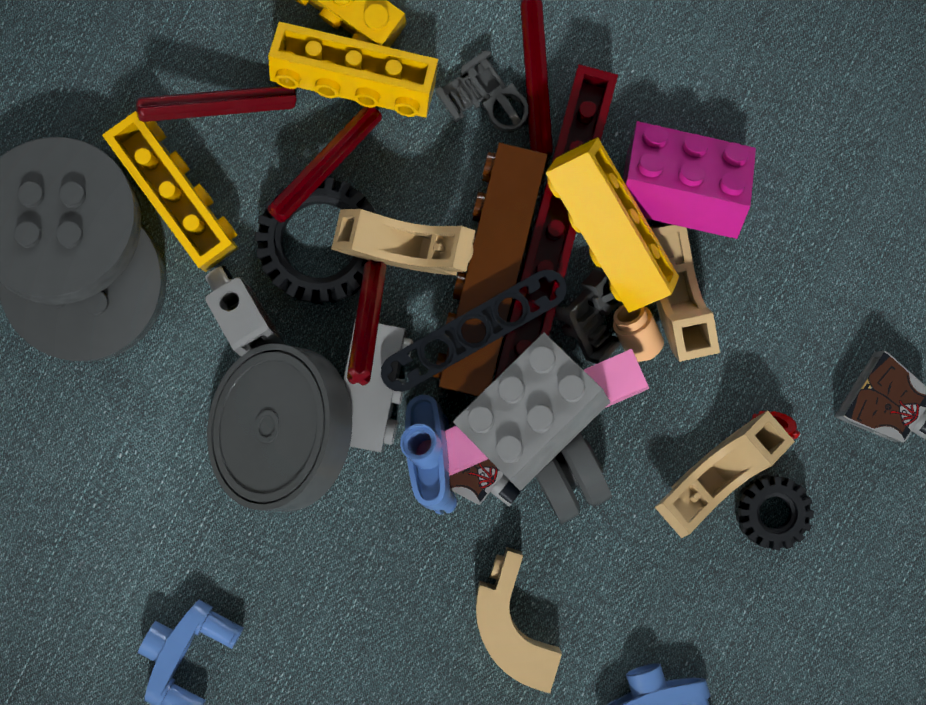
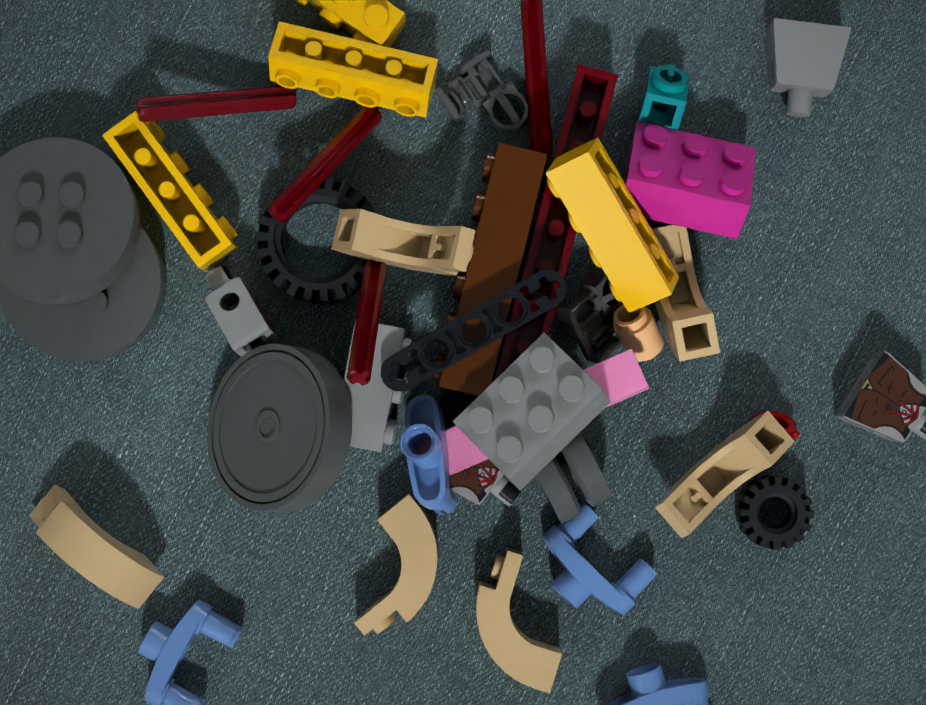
none -> tan arch [29,484,164,609]
none -> tan arch [354,492,438,636]
none -> medium blue connector [542,502,657,616]
none -> teal brick [638,64,690,130]
none -> light grey torso [766,18,851,117]

